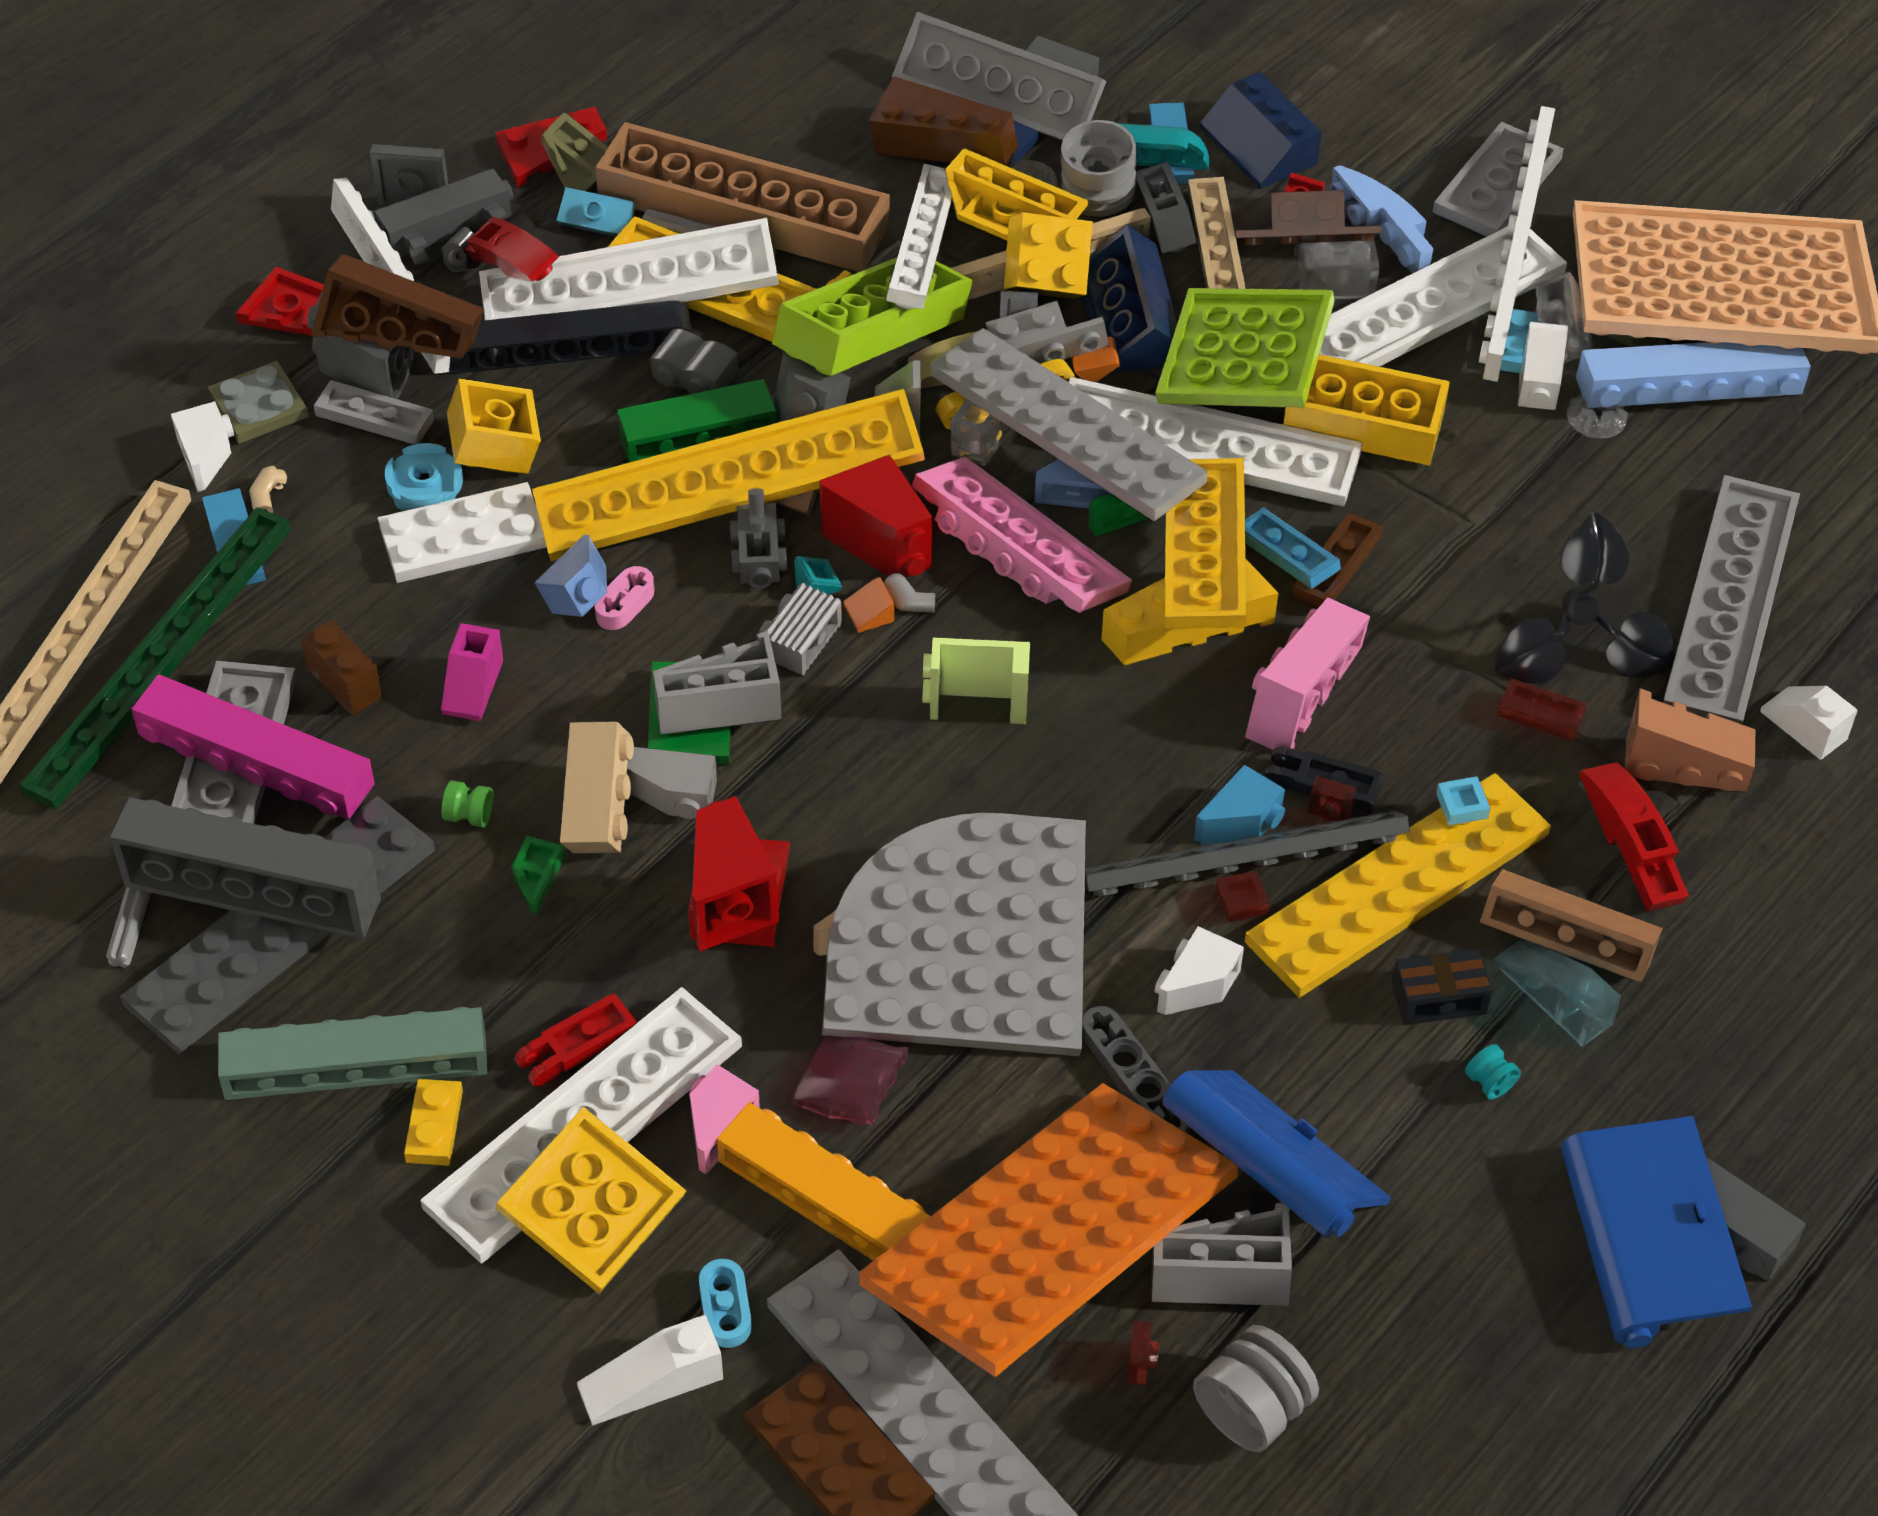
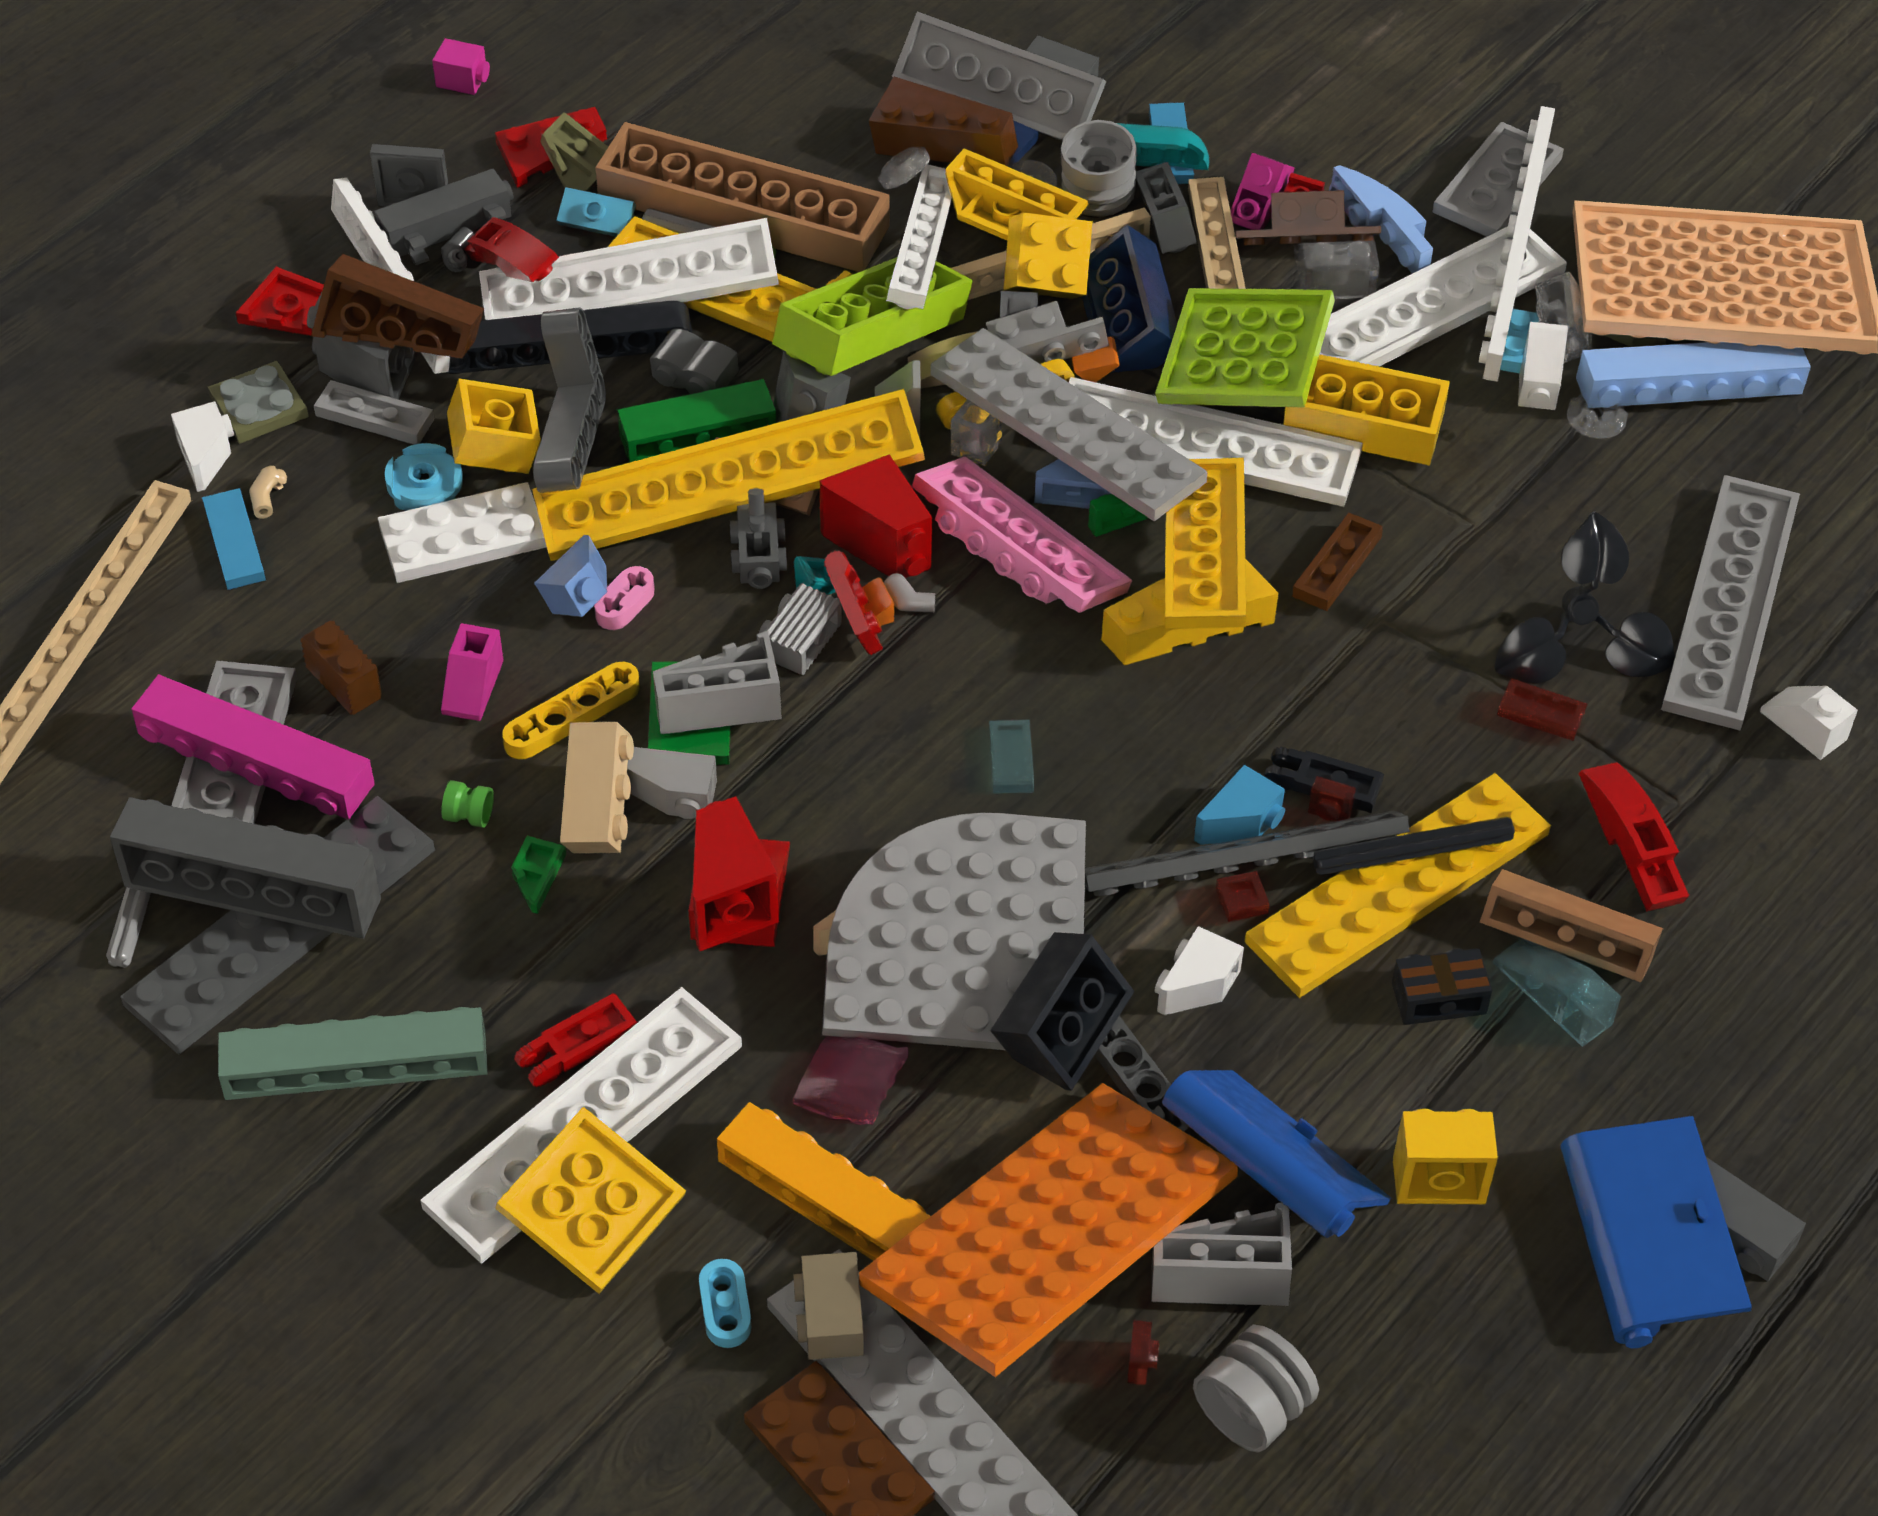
dark green plate [19,507,291,810] -> none
yellow plate [404,1079,463,1166] -> none
white slope [577,1315,723,1426] -> none
bright pink slope [689,1064,760,1174] -> none
yellowish green panel [922,638,1030,724] -> none
dark blue slope [1200,71,1322,189] -> none
dark azure tile [1245,507,1341,589] -> none
bright pink wedge [1245,597,1370,750] -> none
medium azure plate [1436,776,1490,825] -> none
teal wheel [1465,1044,1521,1100] -> none
nougat wedge [1625,688,1755,792] -> none
none -> dark pink brick [432,38,490,95]
none -> yellow beam [503,661,640,759]
none -> dark grey beam [533,307,606,493]
none -> dark tan brick [793,1252,864,1360]
none -> red hinge [824,550,883,655]
none -> clear gear [878,147,930,189]
none -> clear light blue tile [989,720,1034,793]
none -> black slope [990,932,1135,1091]
none -> dark pink slope [1230,153,1295,230]
none -> black axle [1313,816,1515,875]
none -> yellow brick [1393,1109,1498,1204]

